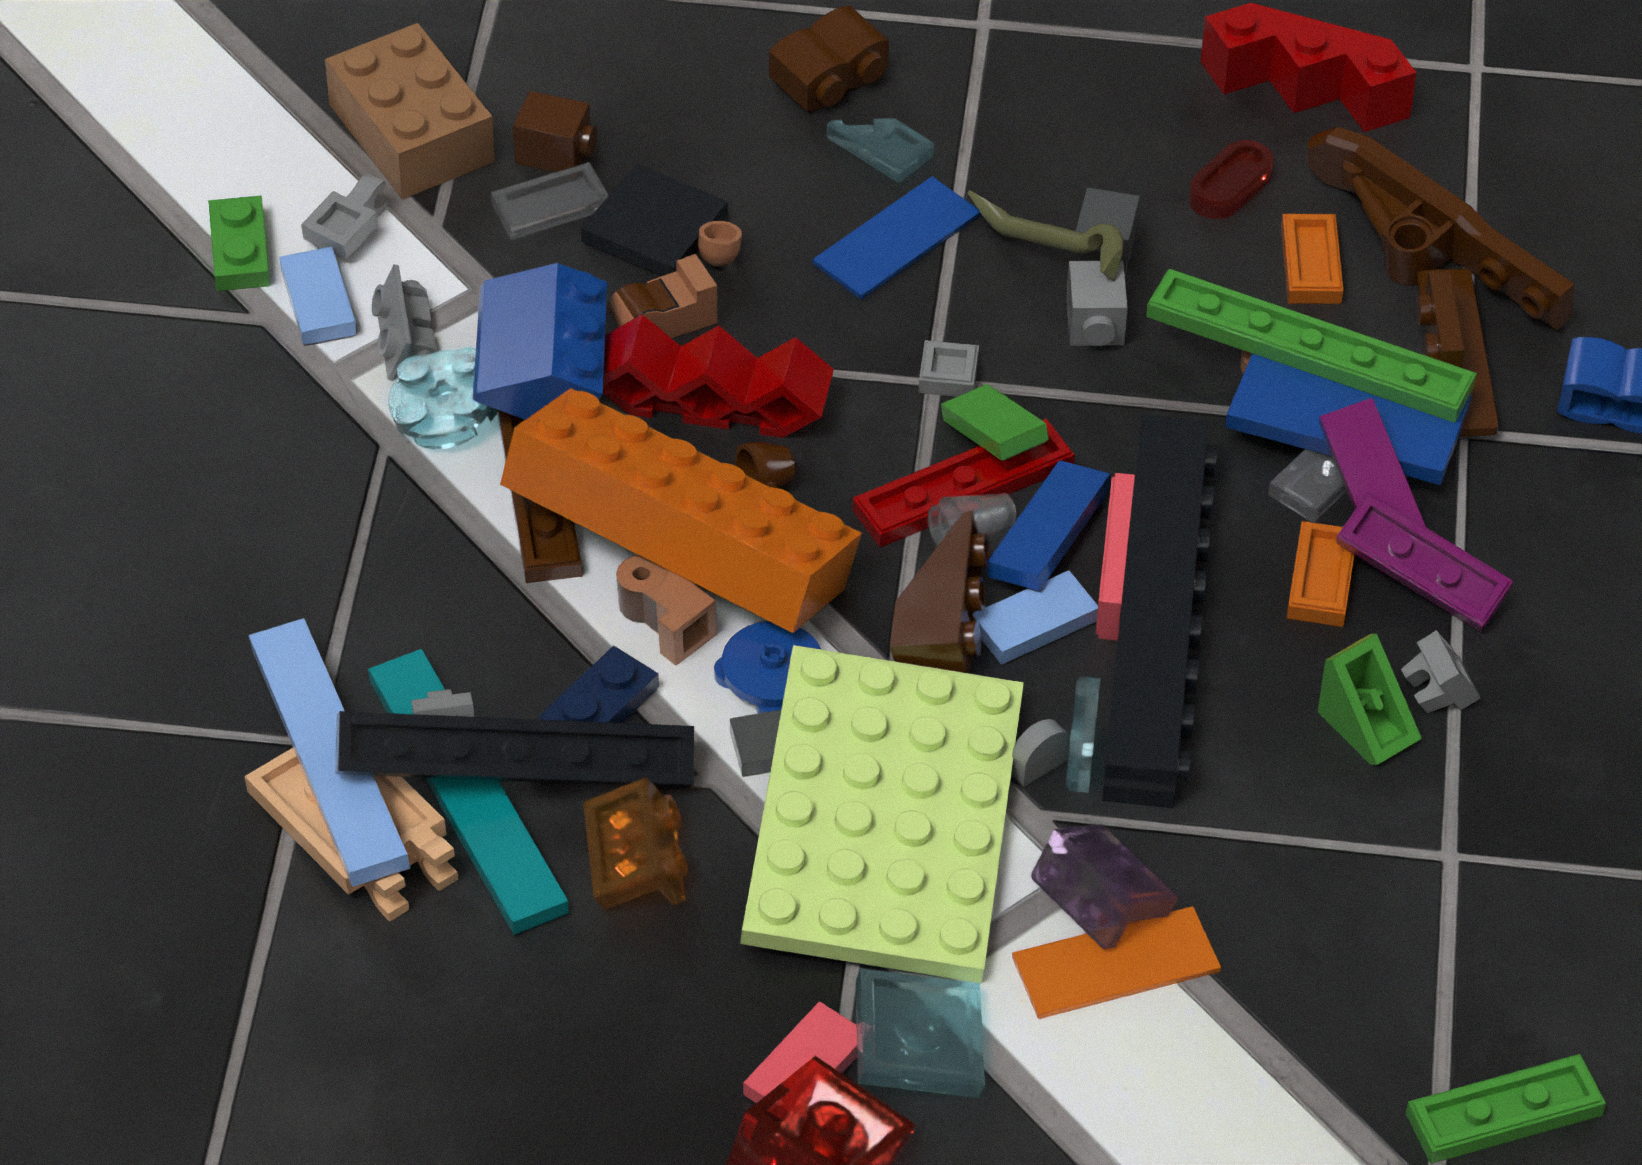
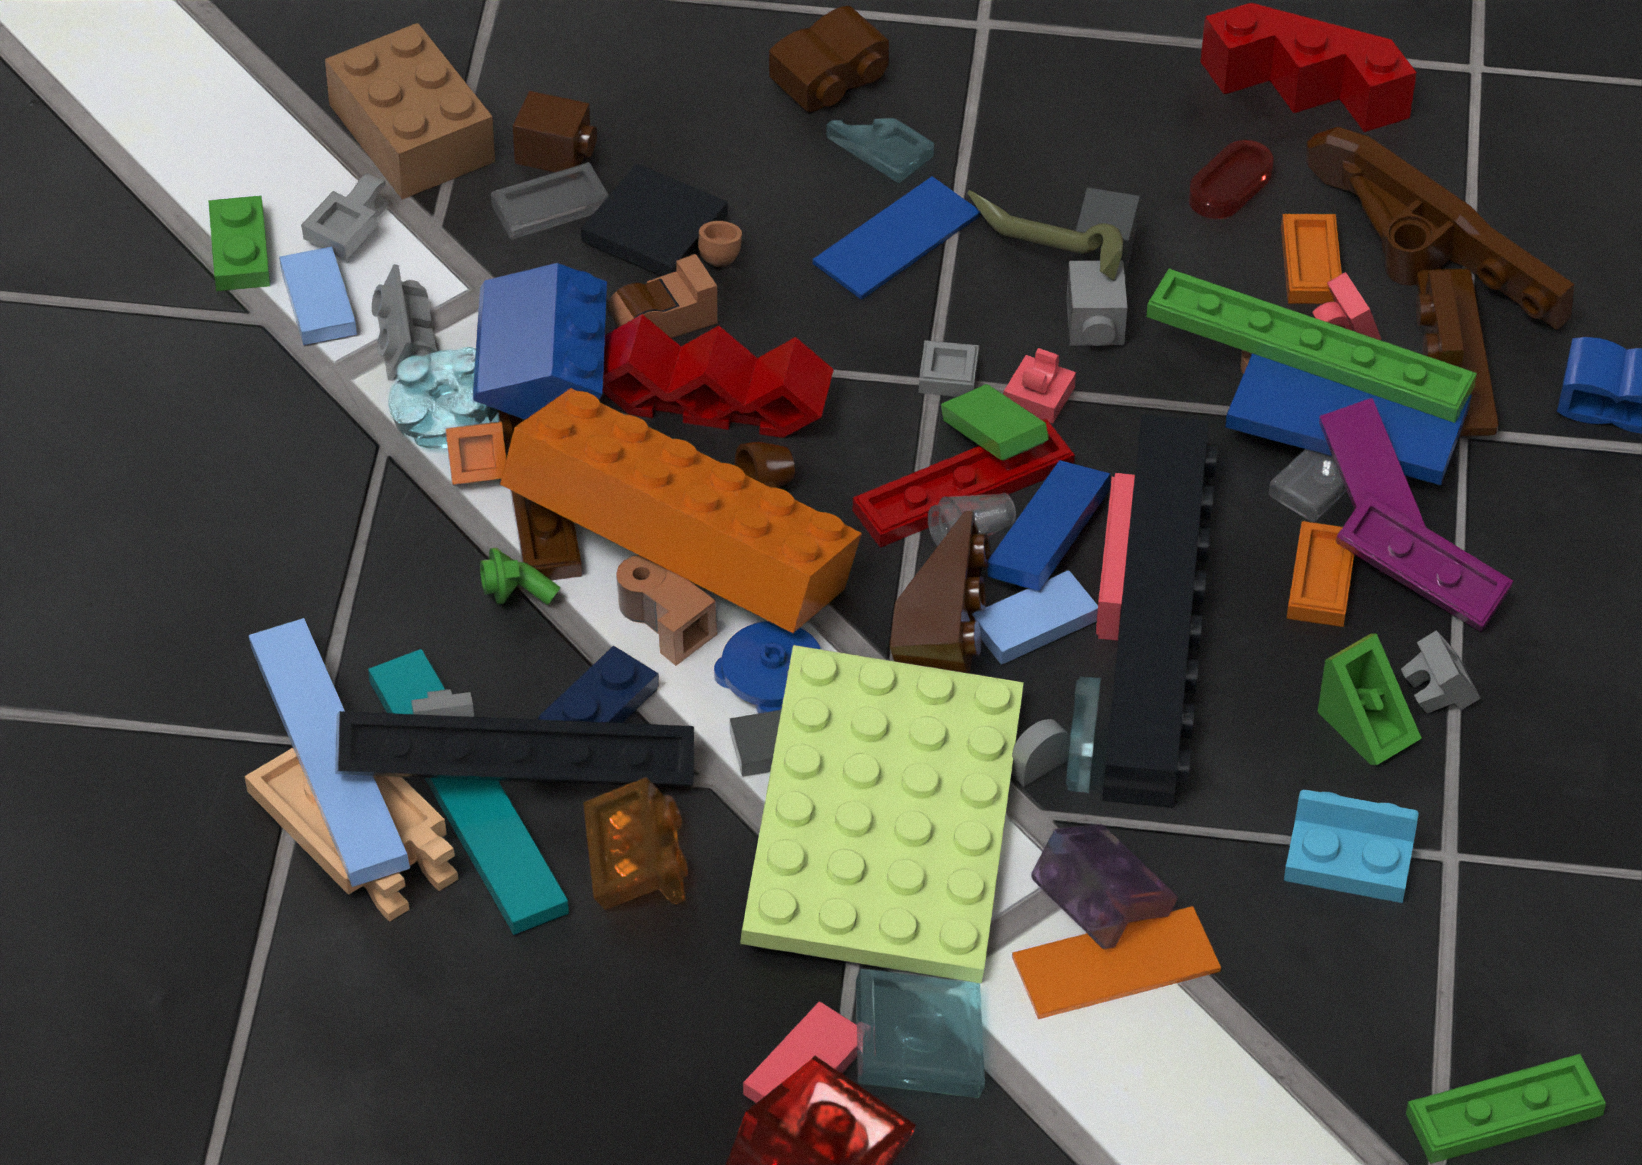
none -> orange plate [445,421,506,485]
none -> bright green plate [480,547,561,606]
none -> coral tile [1003,348,1076,424]
none -> medium azure bracket [1284,790,1419,903]
none -> coral tile [1312,272,1381,340]

